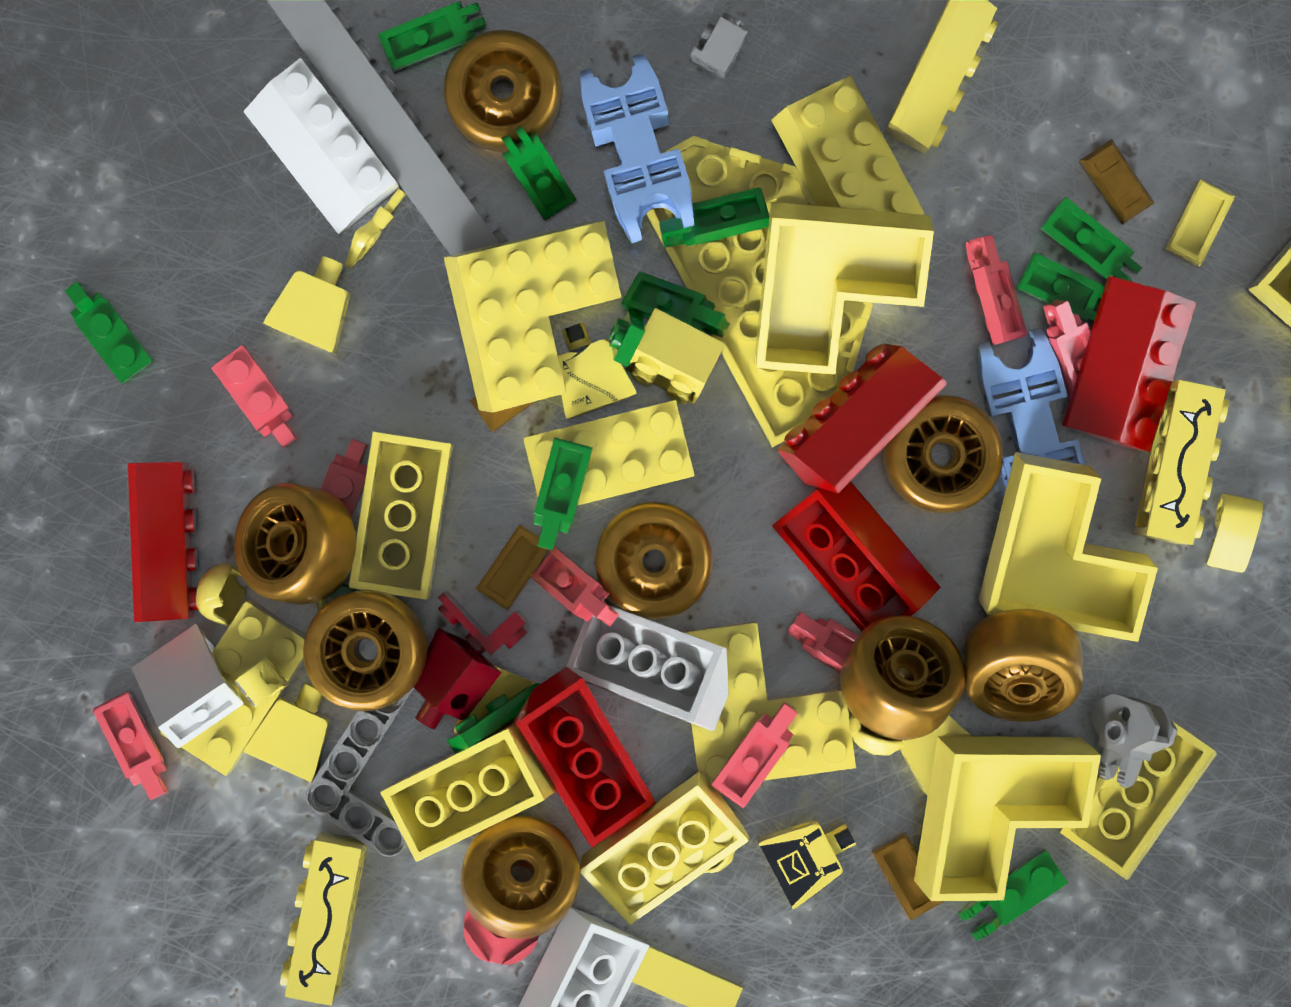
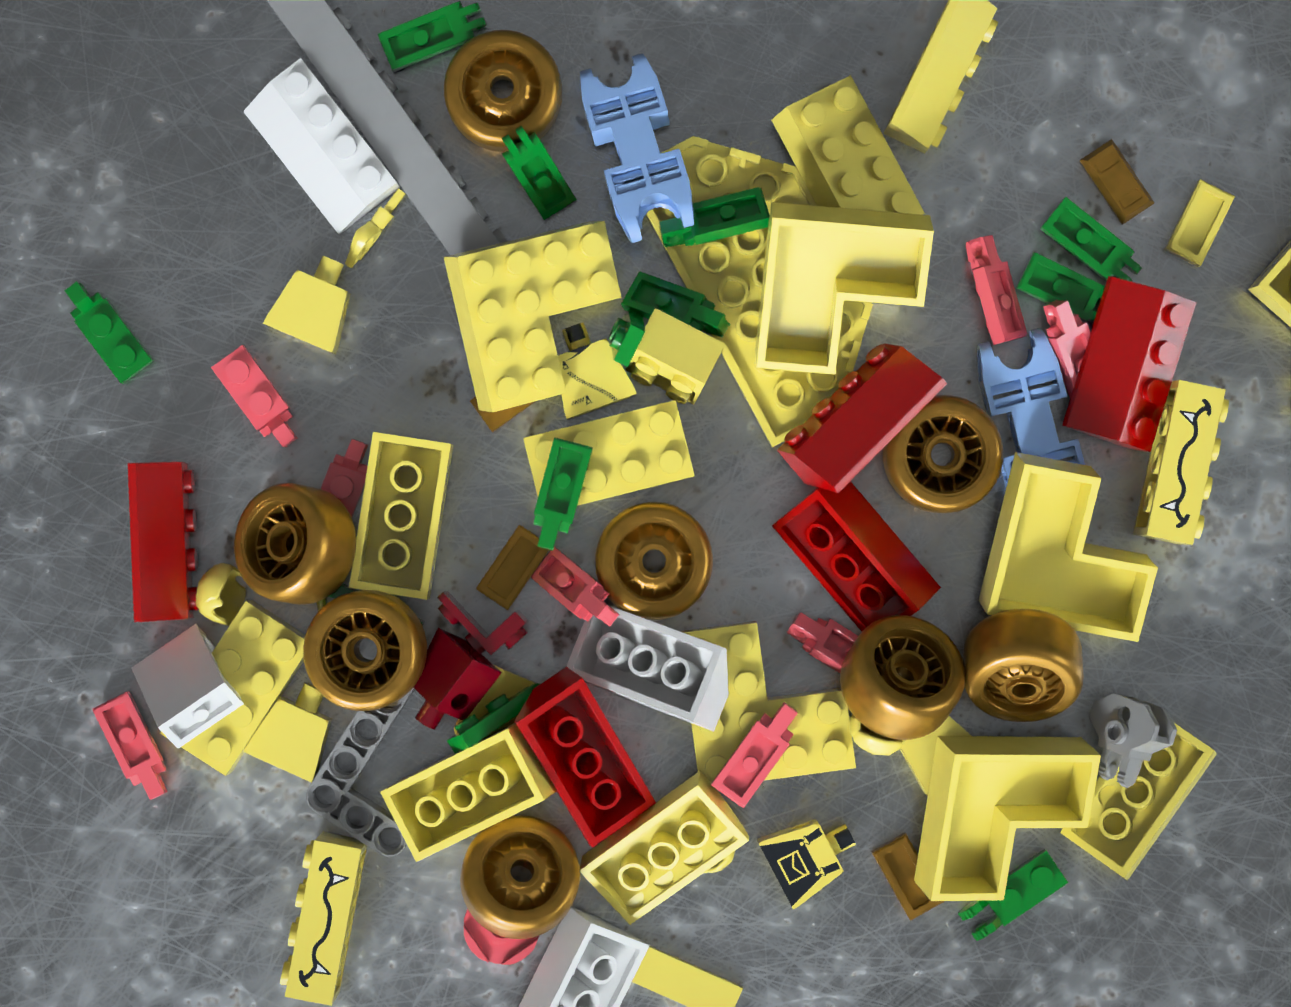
light yellow leg [234,656,289,709] -> none
light grey brick [690,13,748,79] -> none
light yellow panel [1206,493,1263,572] -> none

